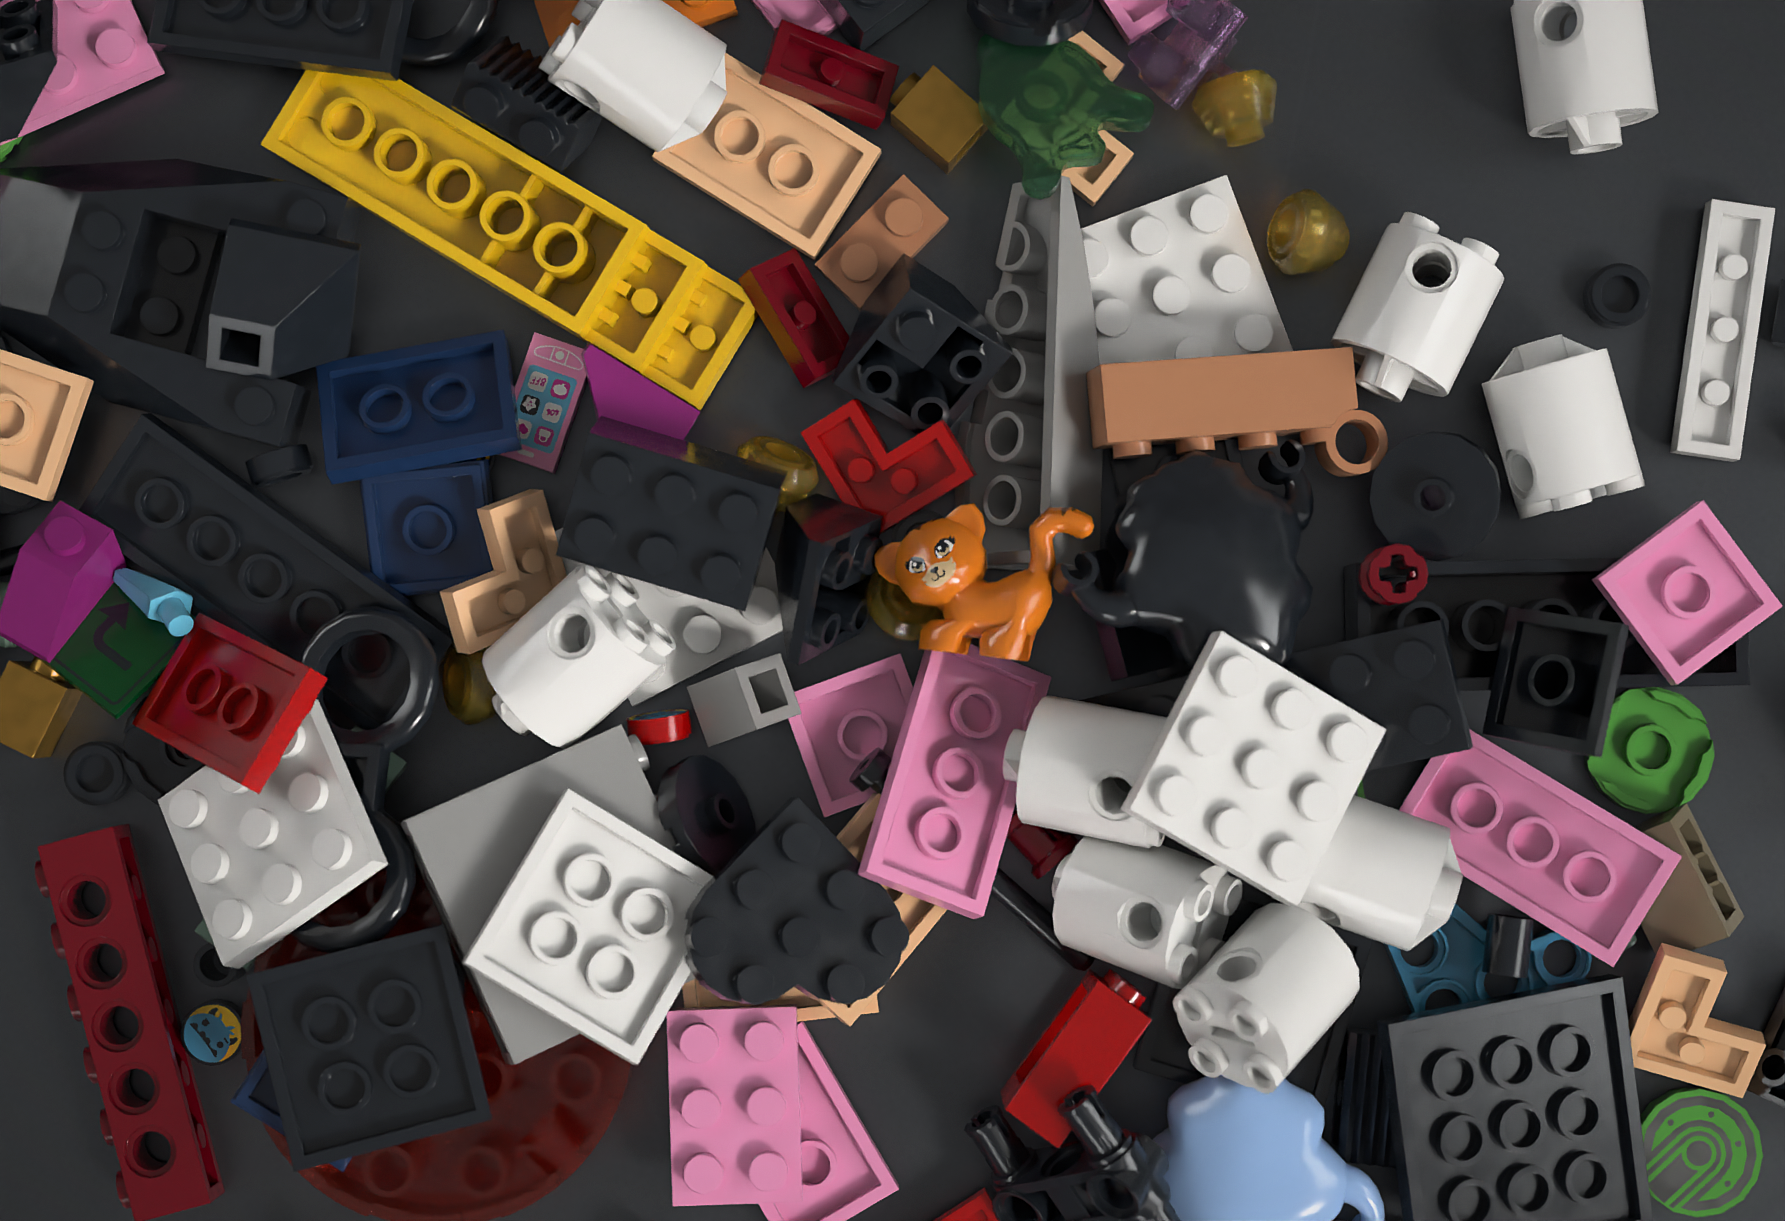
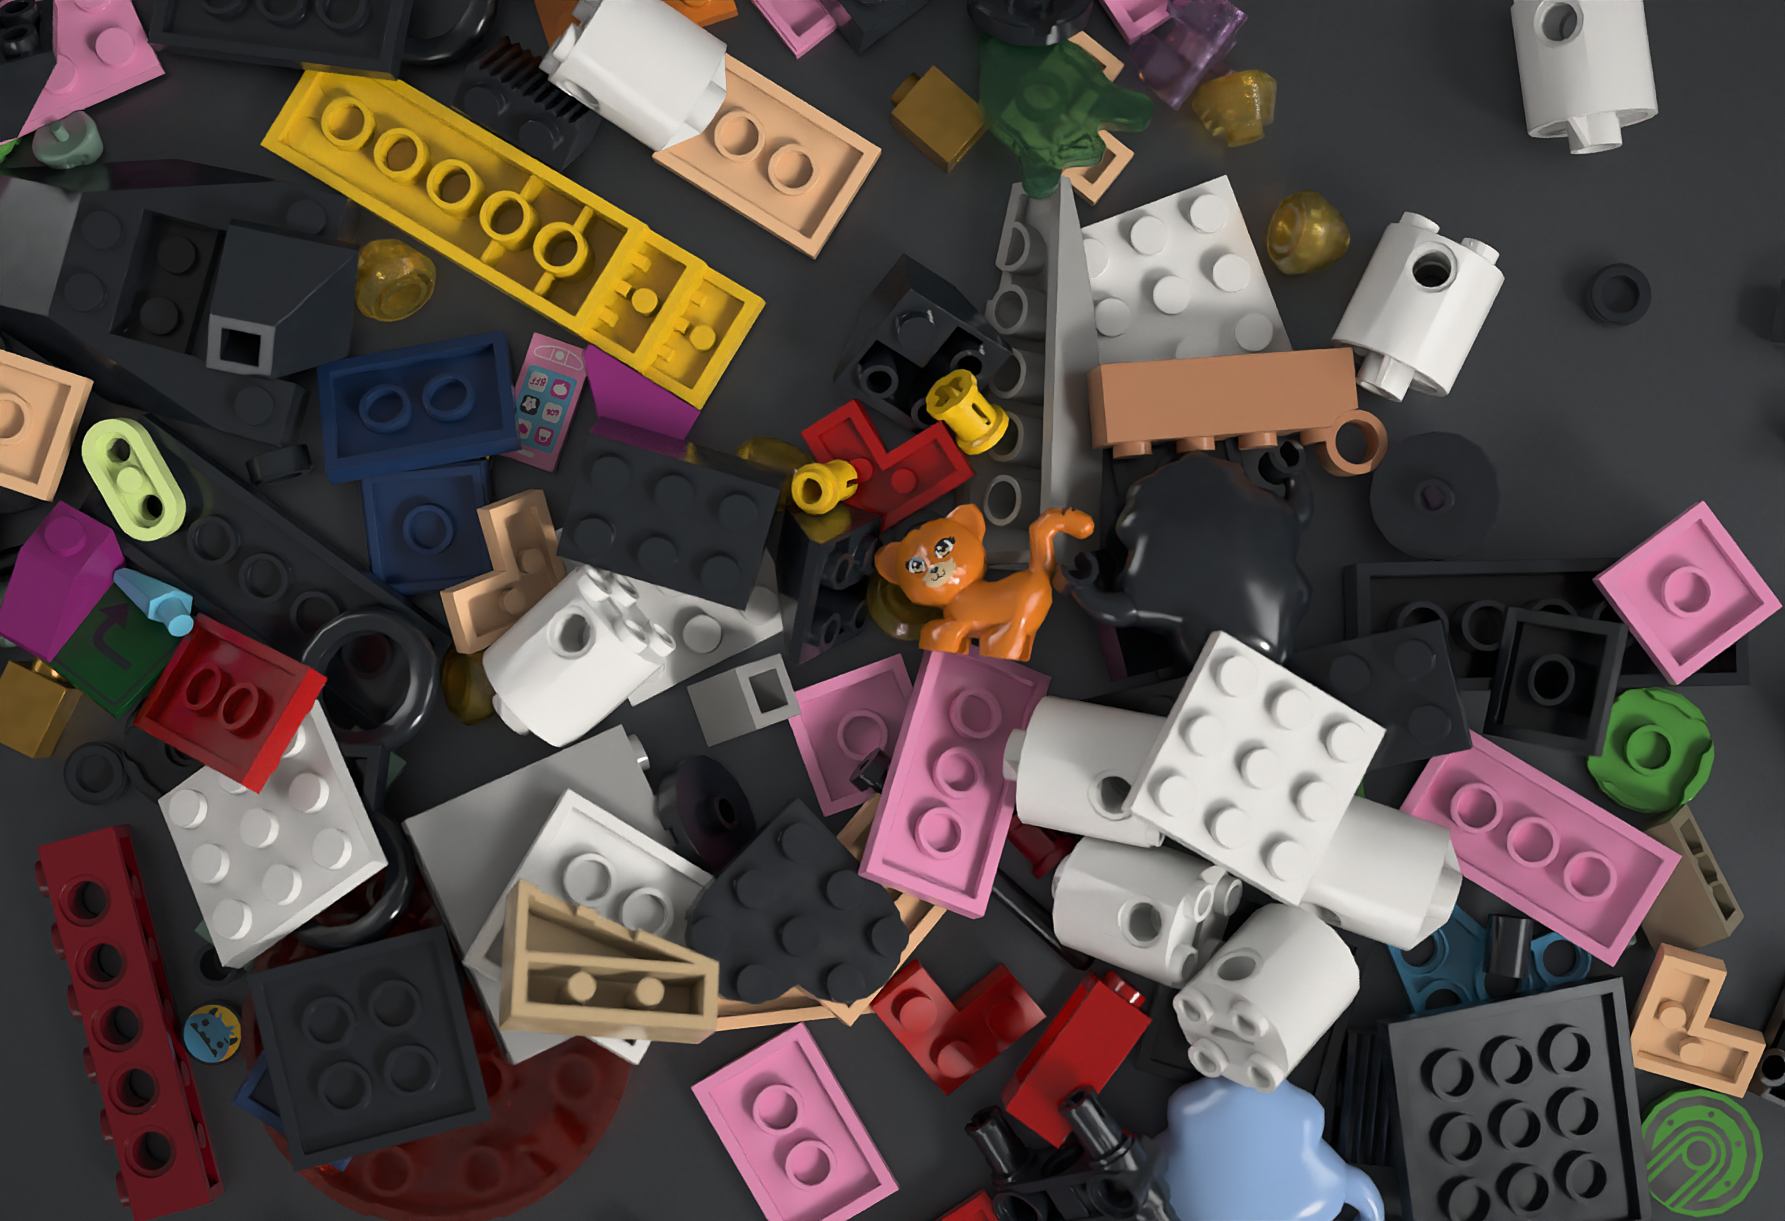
red tile [626,709,692,745] -> none
bright pink plate [667,1004,803,1206] -> none
dark red plate [738,248,850,388] -> none
dark red plate [759,19,899,130] -> none
nougat plate [815,174,949,311] -> none
dark red bush [1358,544,1428,605] -> none
white cylinder [1482,334,1645,519] -> none
white plate [1670,199,1775,462] -> none
none -> sand green piece [32,111,103,169]
none -> yellowish green plate [82,418,186,541]
none -> clear yellow cone [356,239,437,322]
none -> tan wedge [498,878,719,1044]
none -> yellow pin [791,459,858,515]
none -> red plate [869,958,1046,1097]
none -> yellow bush [925,369,1009,455]

